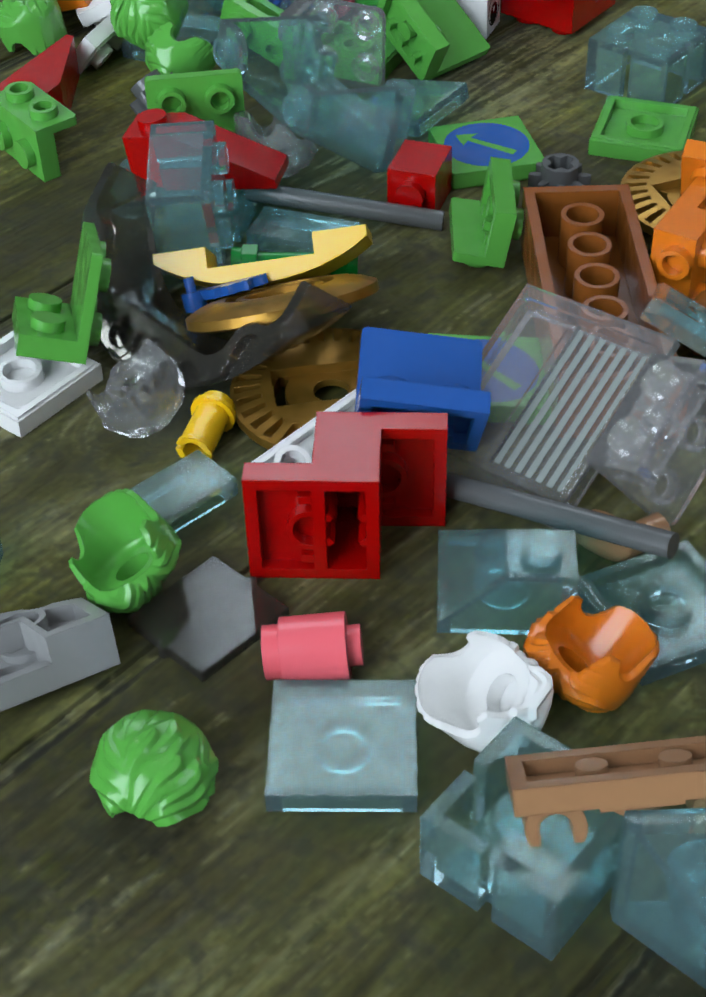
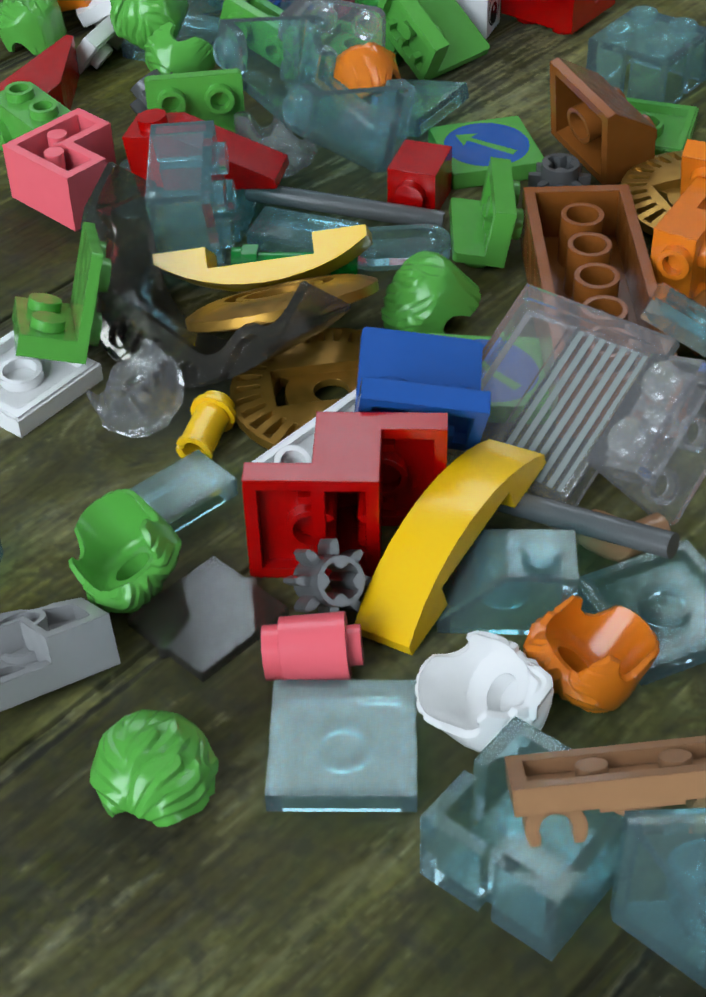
blue piece [181,273,269,314] -> none
none -> coral brick [2,108,118,232]
none -> dark grey gear [283,538,372,613]
none -> orange hair [327,42,403,116]
none -> yellow slope [354,439,546,656]
none -> clear light blue tile [358,224,451,271]
none -> bright green hair [381,251,481,334]
none -> dark orange slope [550,57,657,185]

